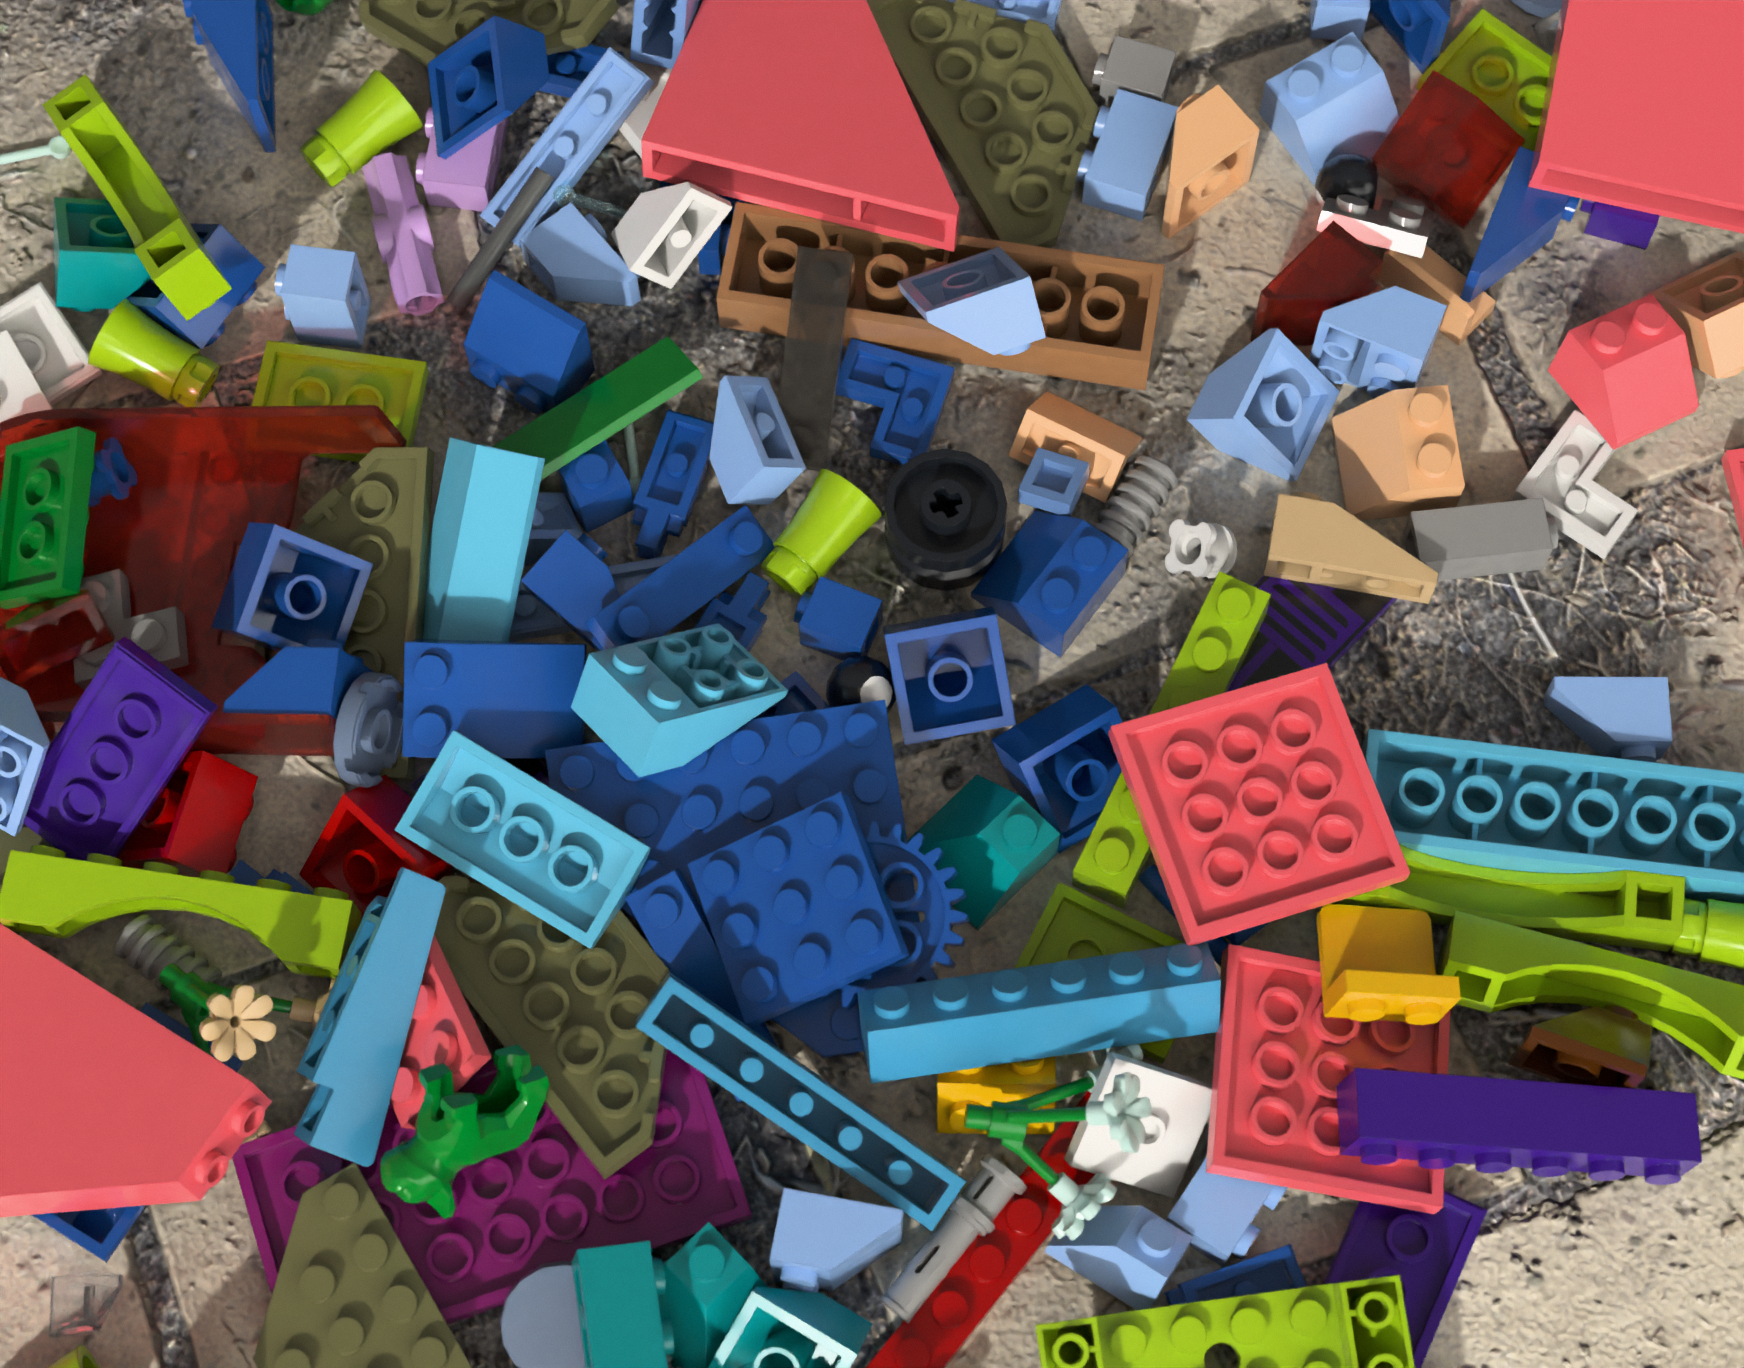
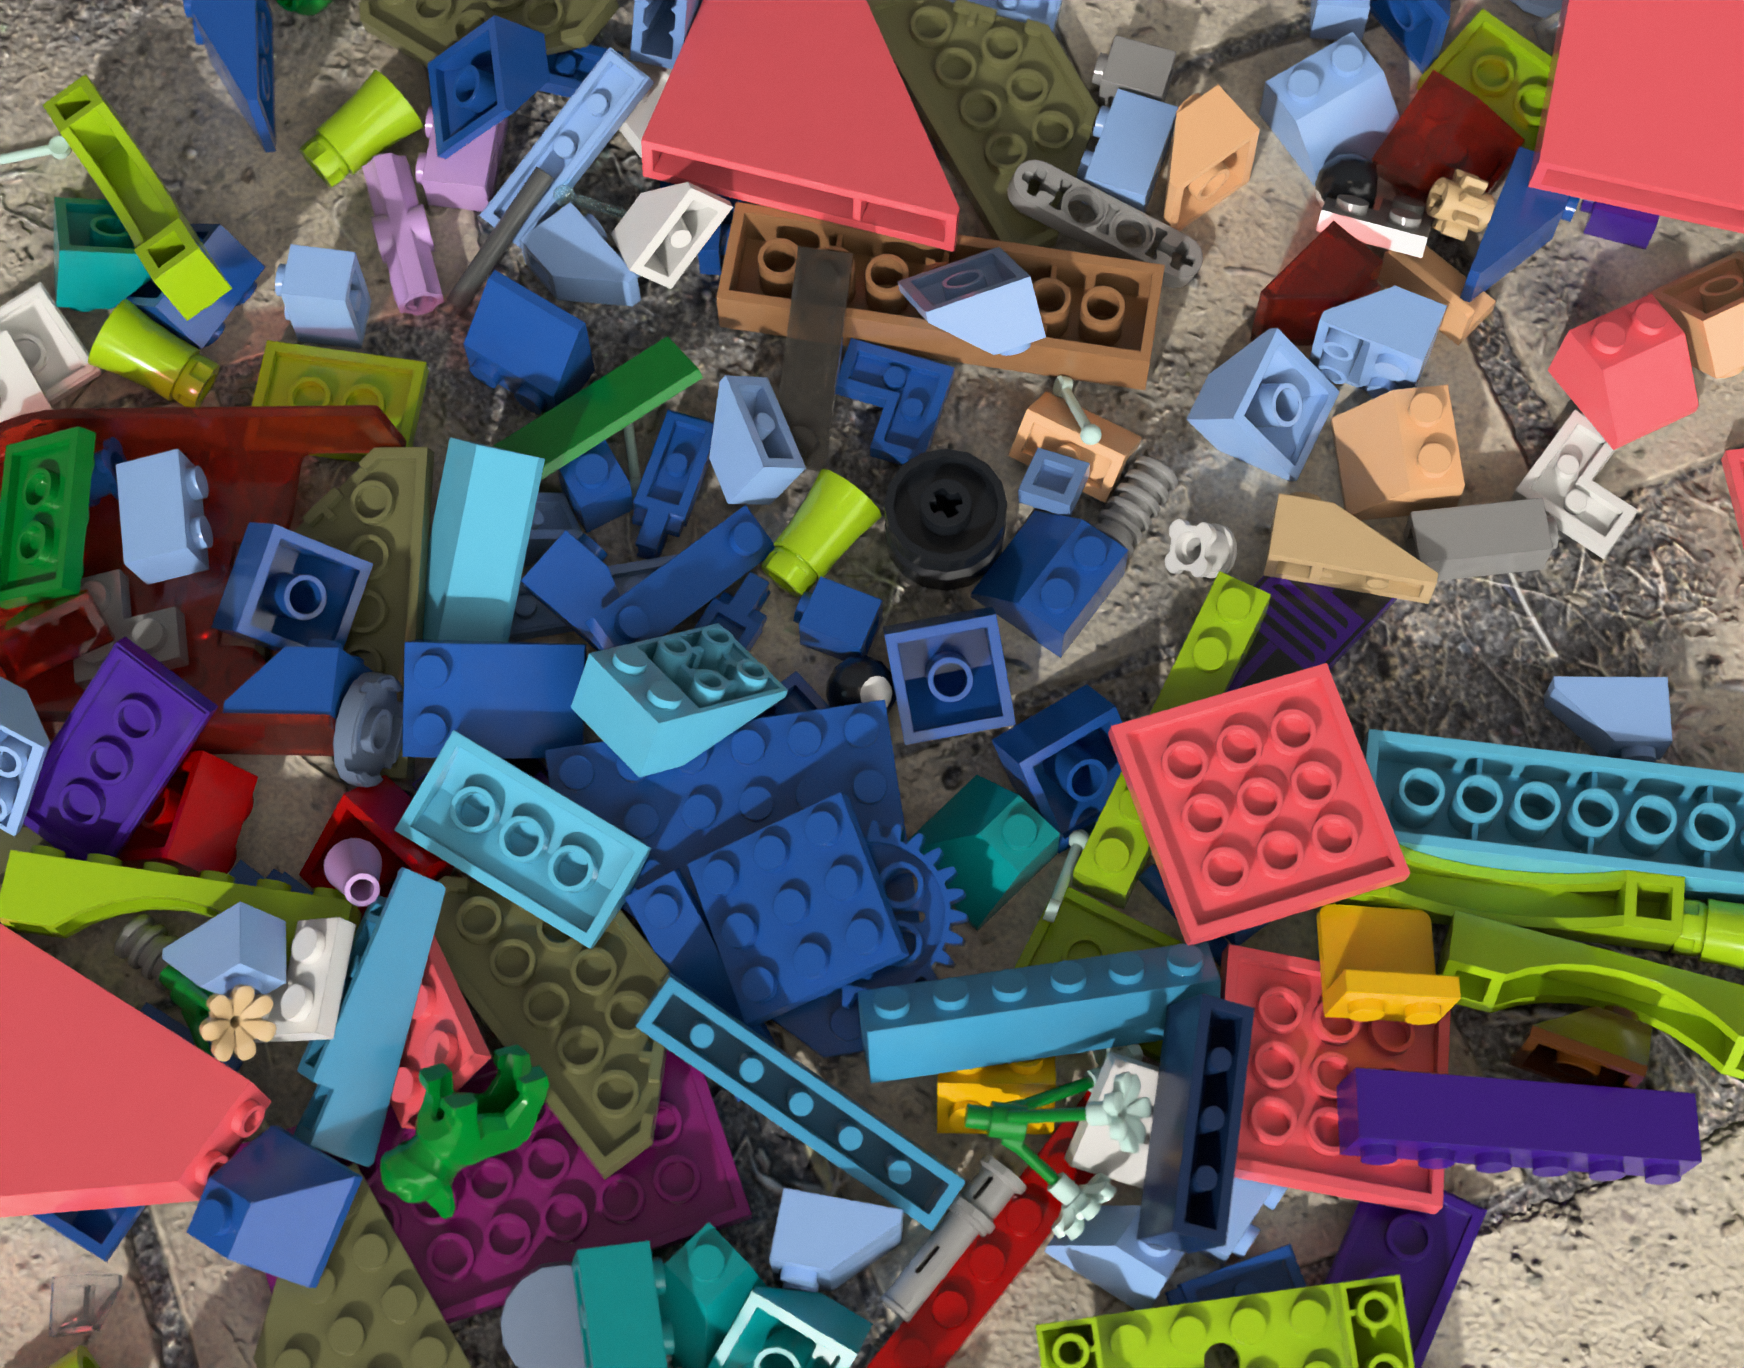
none -> light blue brick [116,449,213,585]
none -> light blue slope [162,901,286,998]
none -> blue slope [186,1125,363,1288]
none -> white plate [253,917,356,1043]
none -> lavender cone [324,838,382,906]
none -> light grey beam [1007,160,1203,288]
none -> light aqua hinge [1043,829,1090,923]
none -> light aqua hinge [1053,375,1102,445]
none -> dark blue brick [1137,993,1255,1254]
none -> tan gear [1426,169,1494,241]

